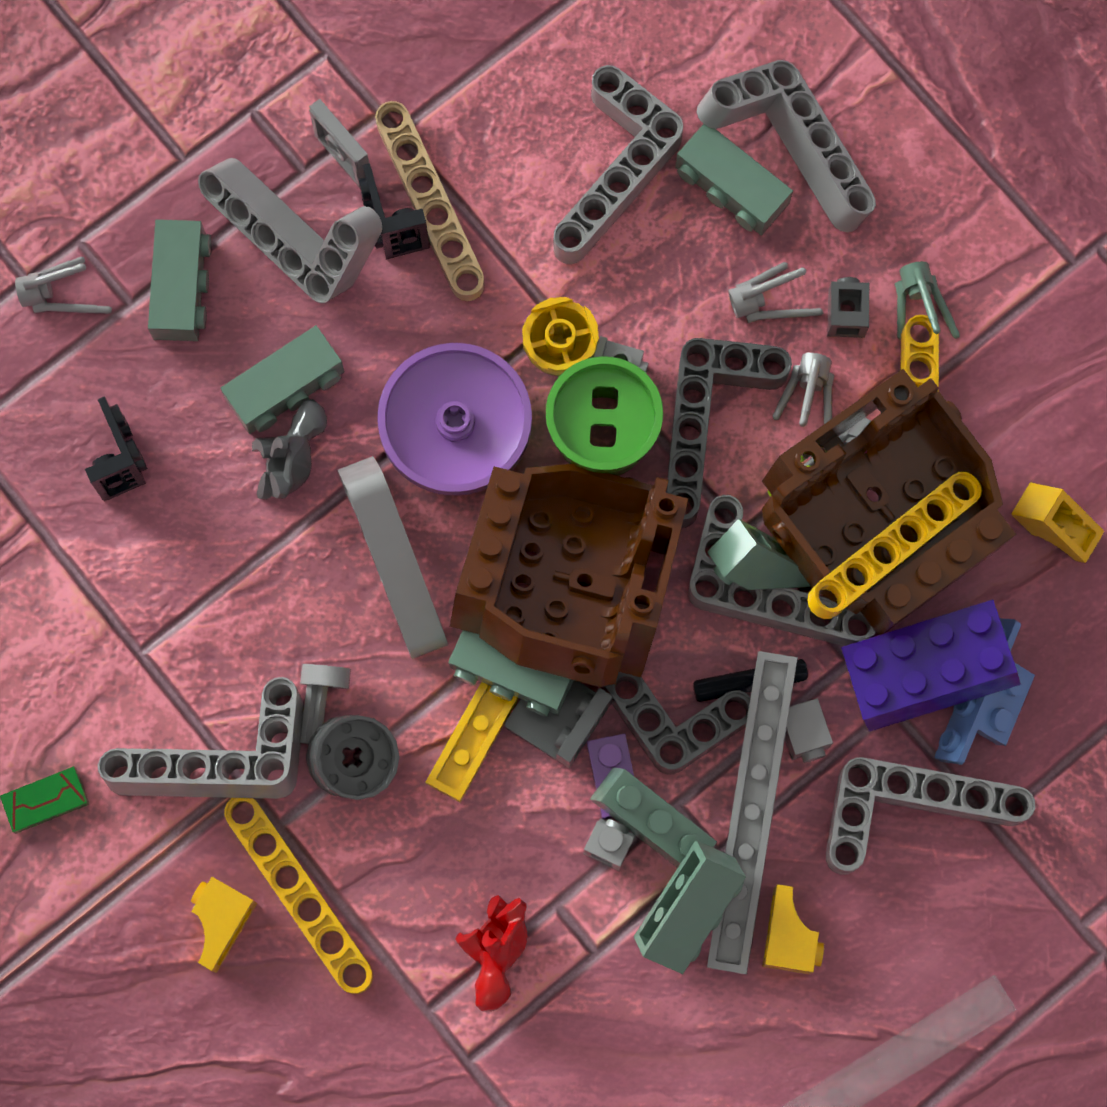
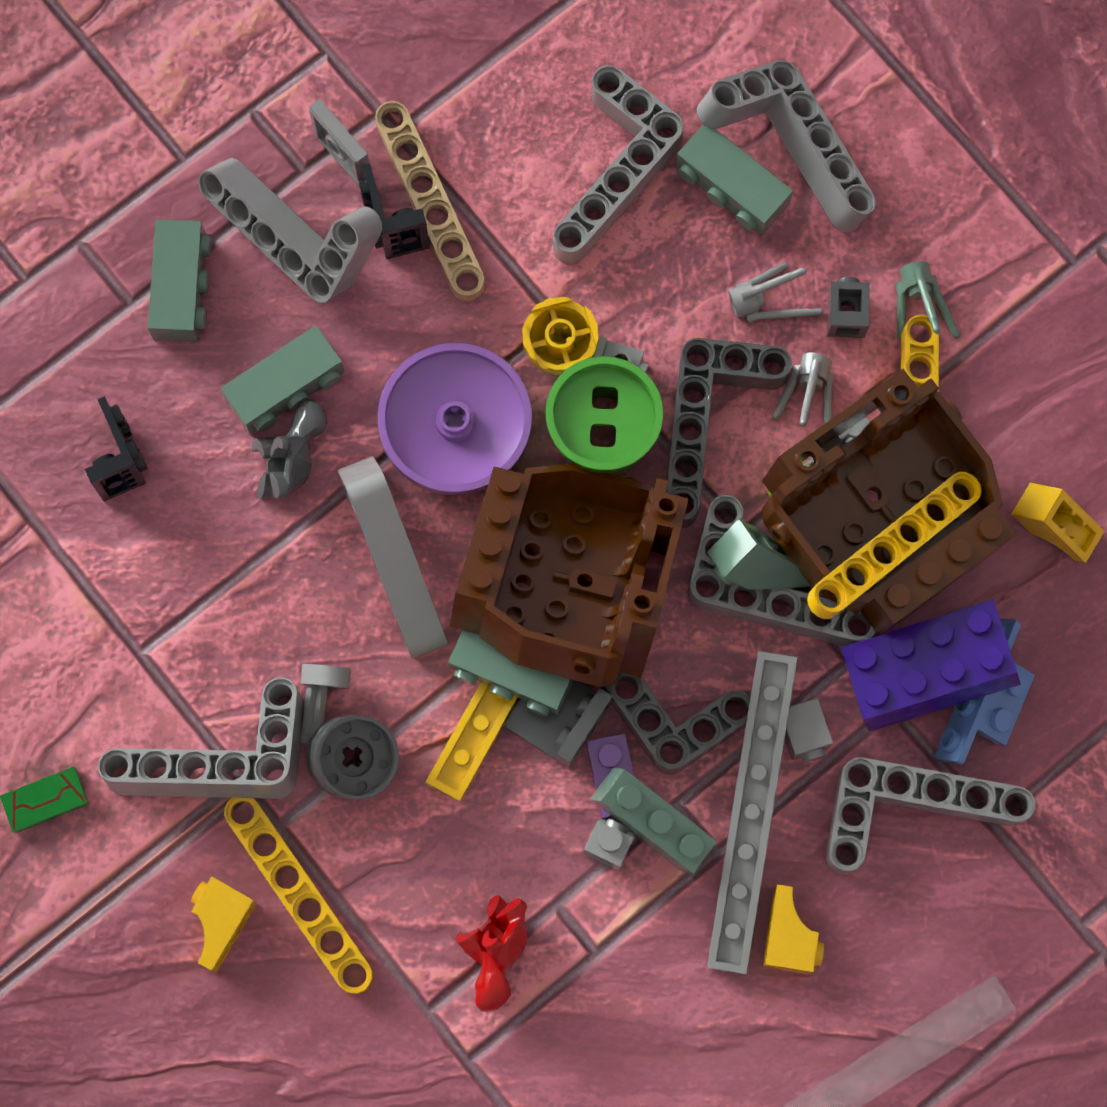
light grey plant [15,257,112,314] -> none
sand green brick [633,840,746,974] -> none
black axle [693,659,808,702] -> none

